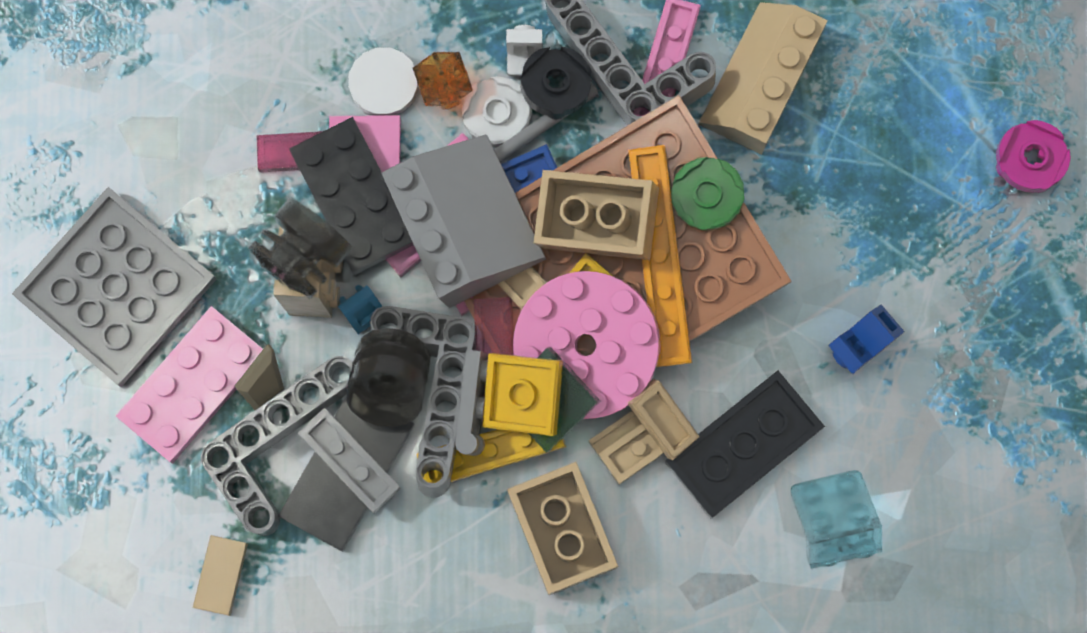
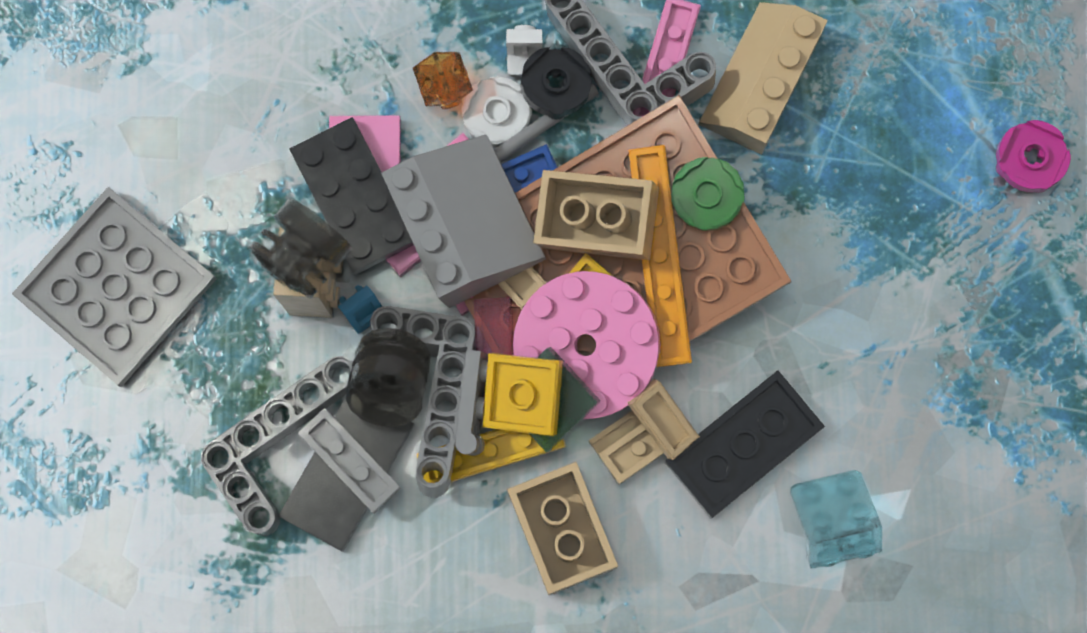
bright pink plate [116,306,263,464] -> none
tan tile [192,535,248,616] -> none
dark tan piece [235,344,284,410] -> none
clear pink tile [257,131,323,173] -> none
white tile [348,47,419,116] -> none
blue brick [828,304,905,374] -> none

